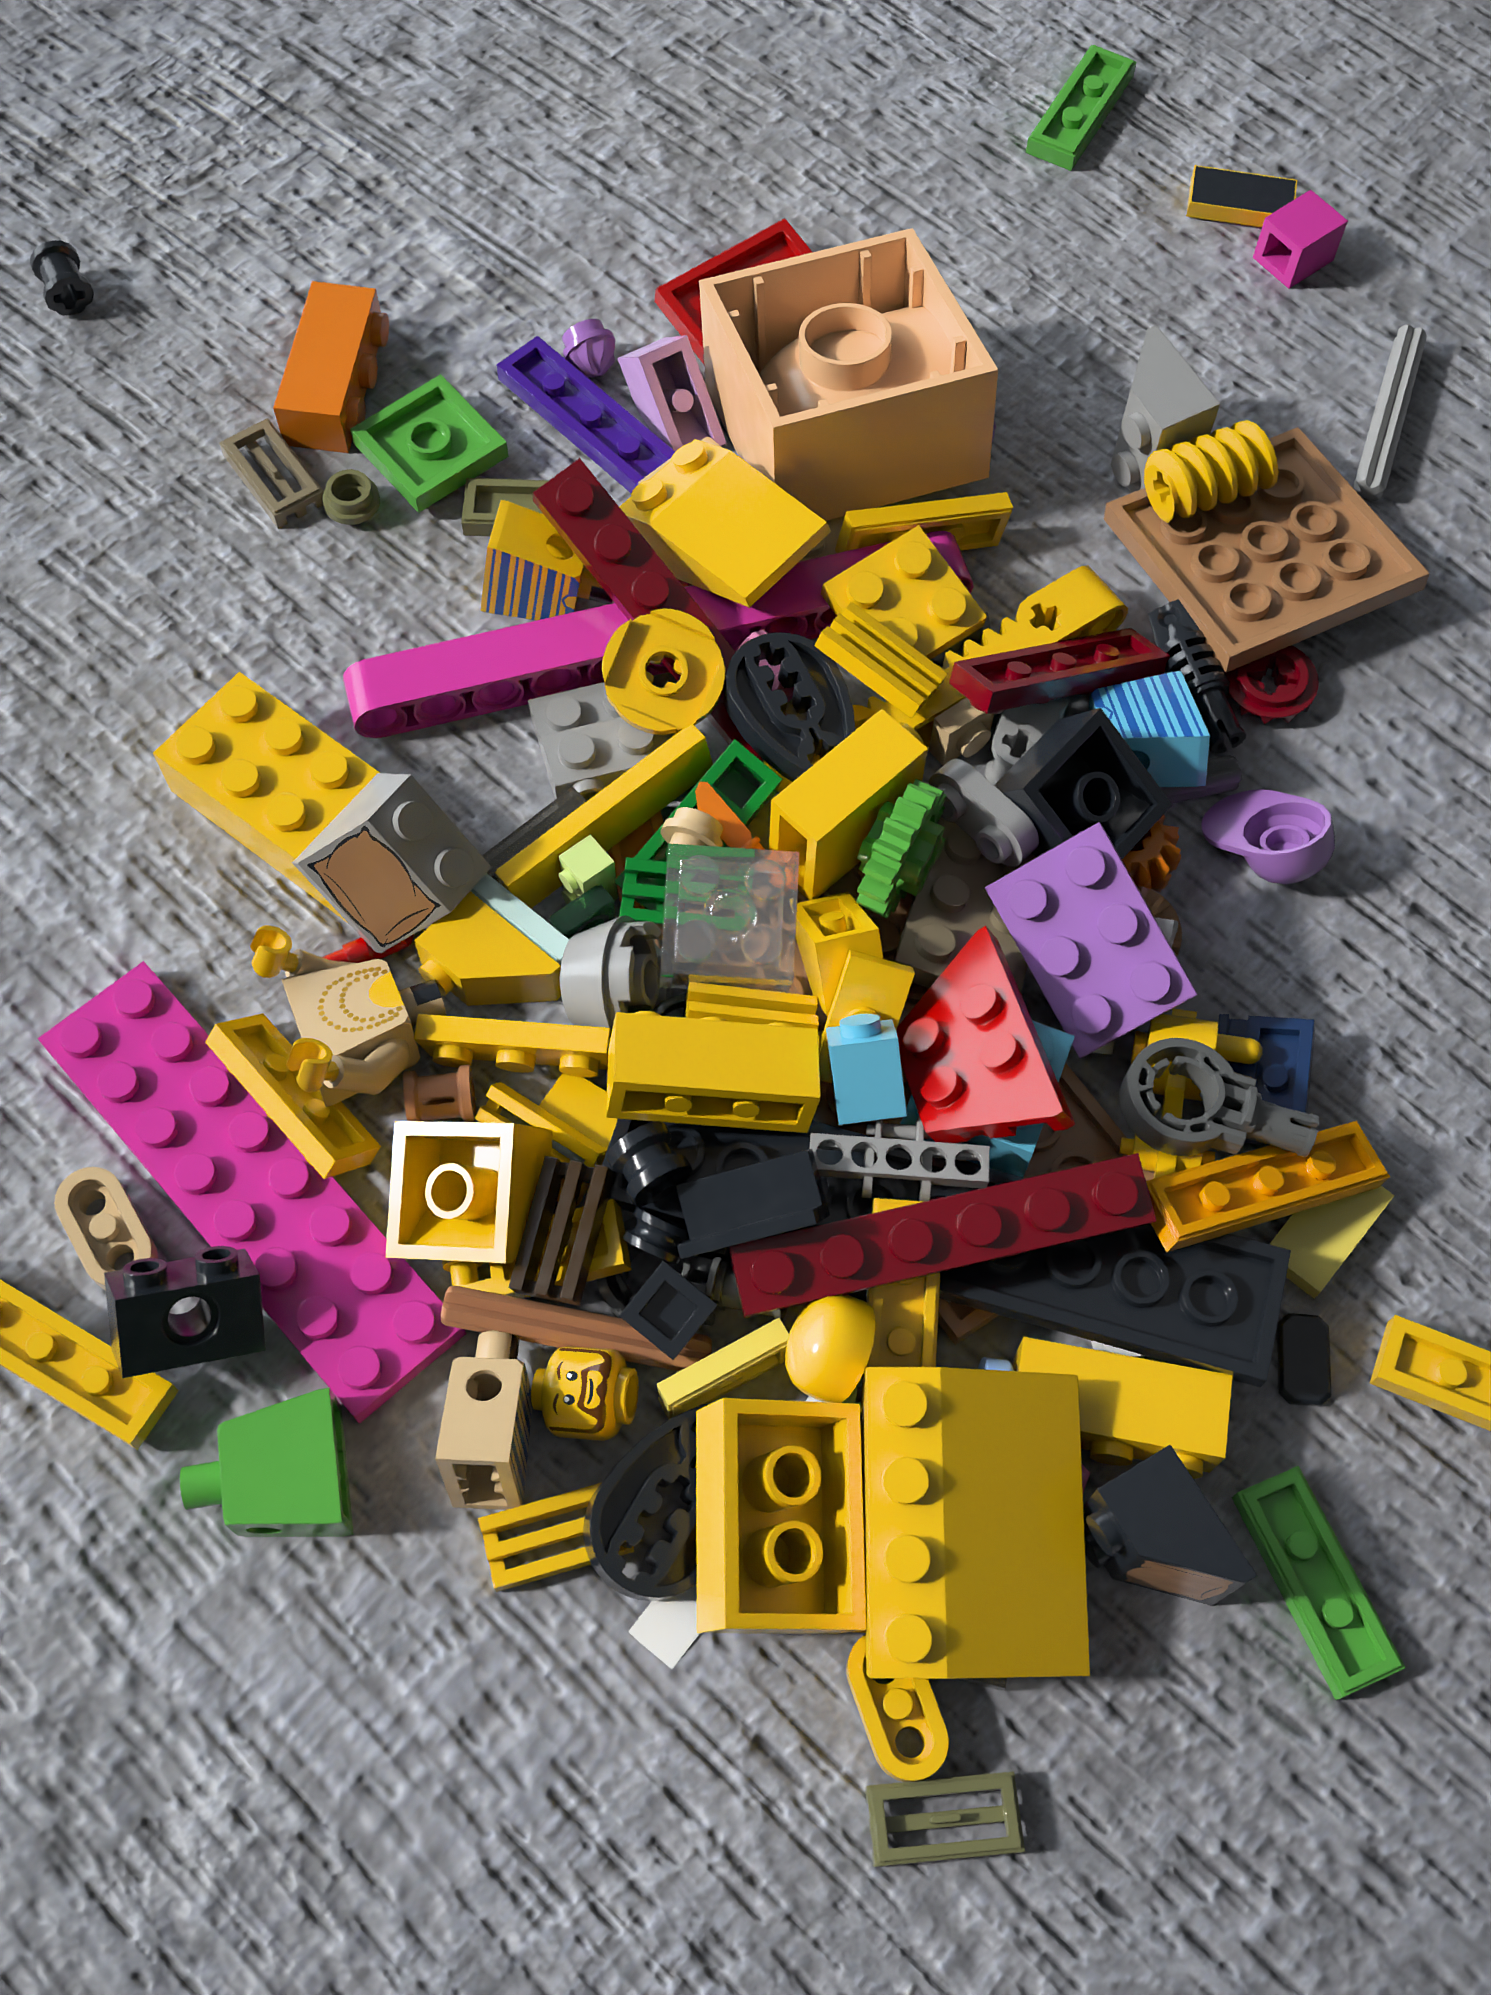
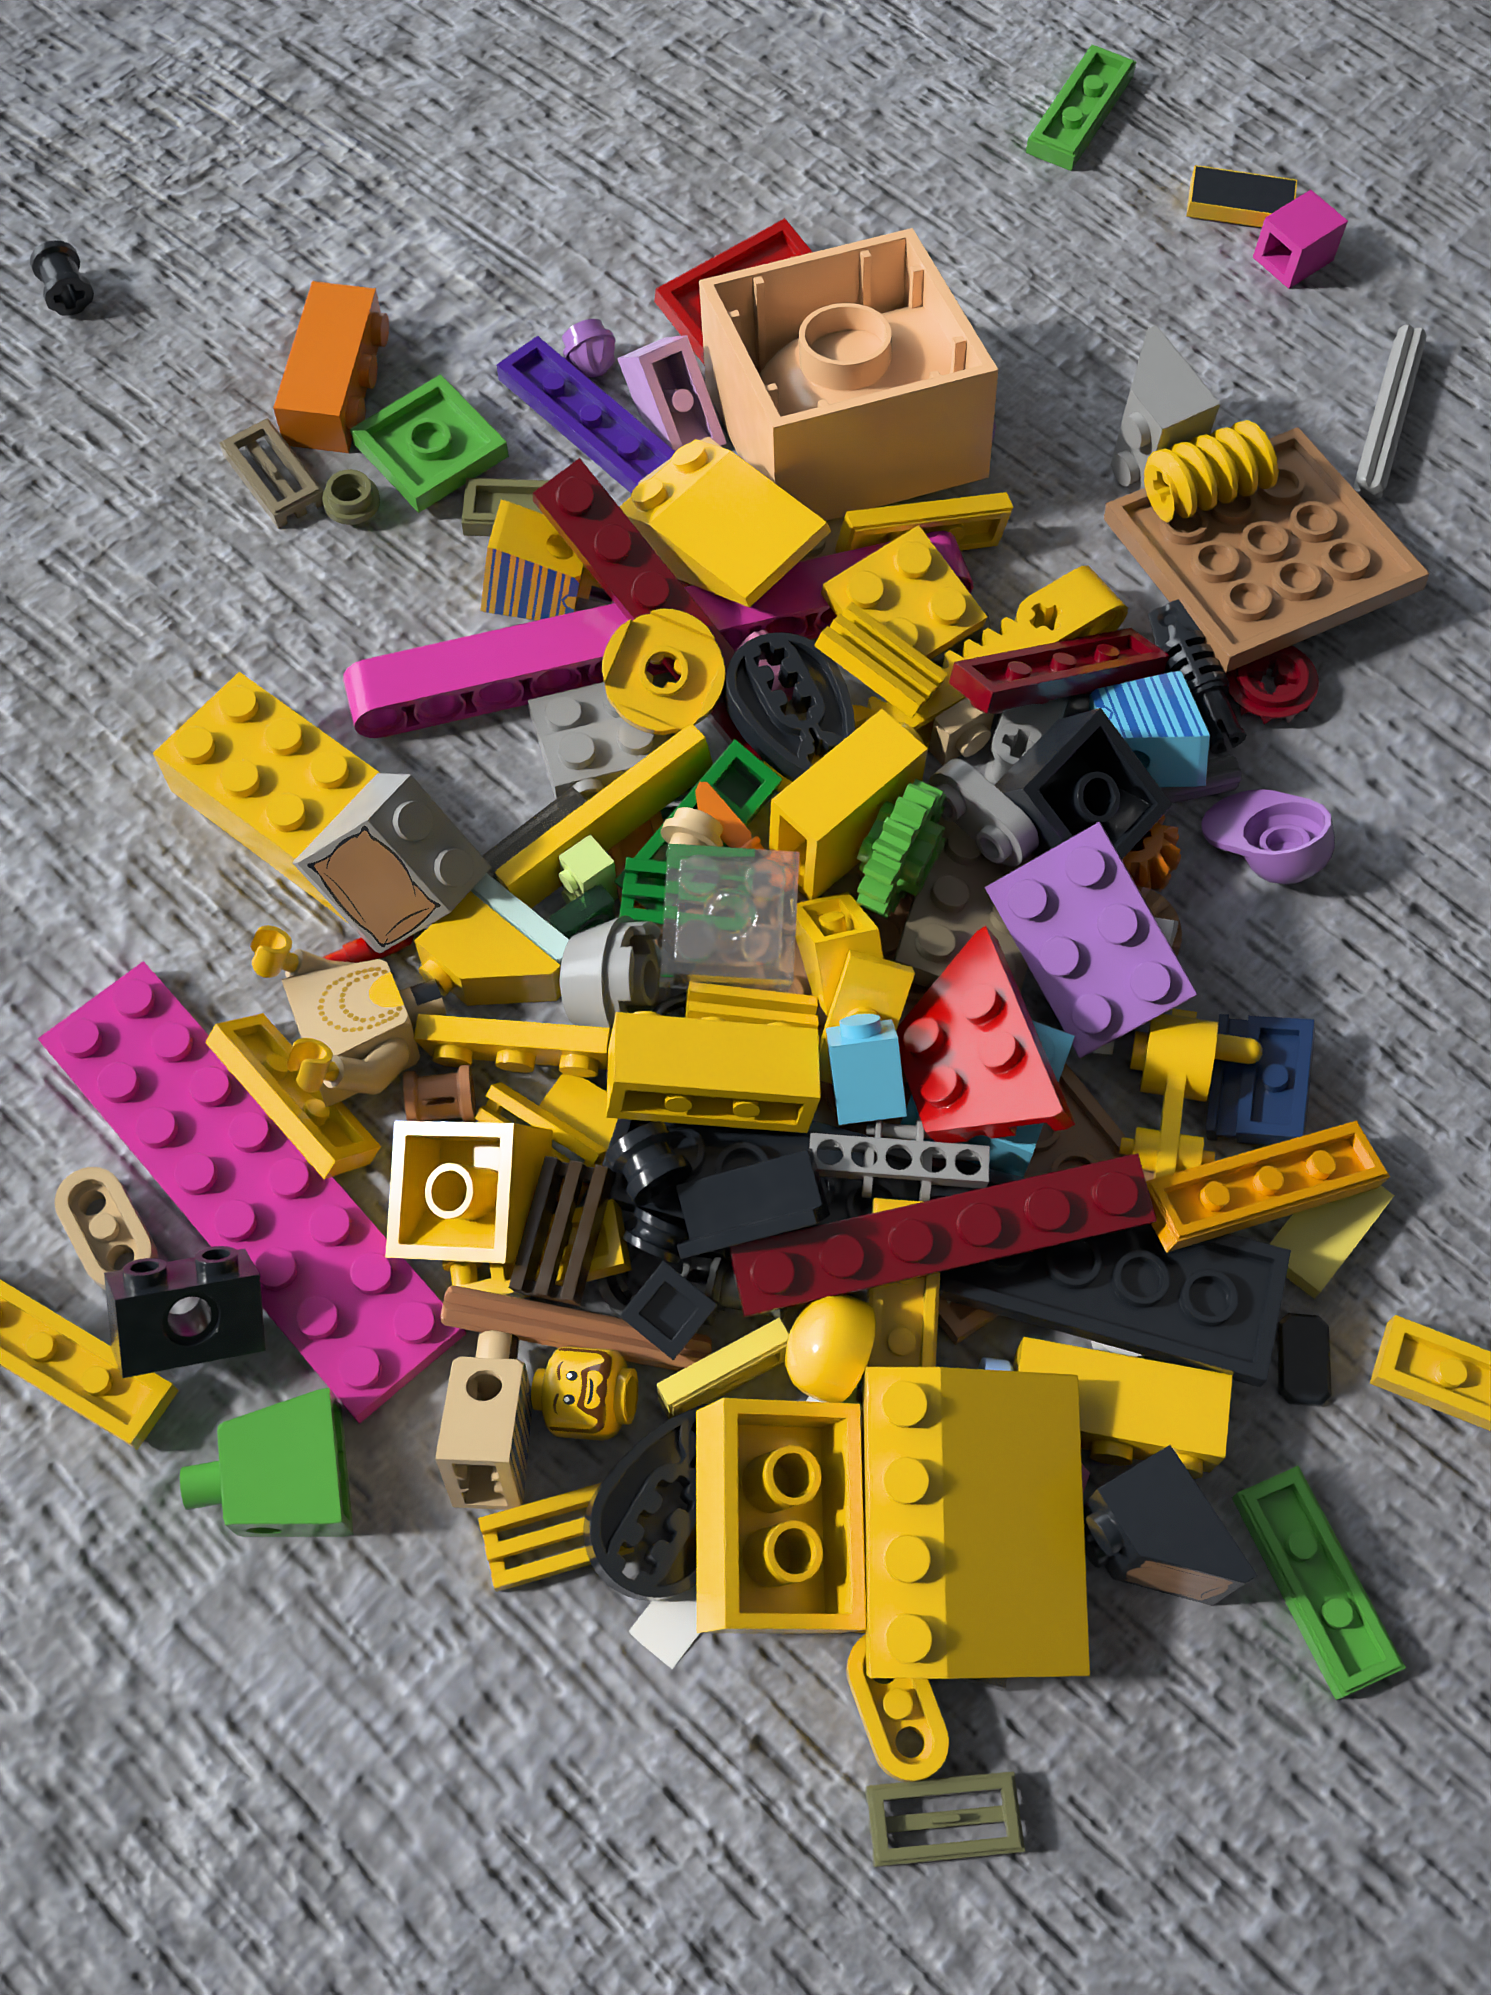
dark grey pin [1120,1038,1319,1157] -> none

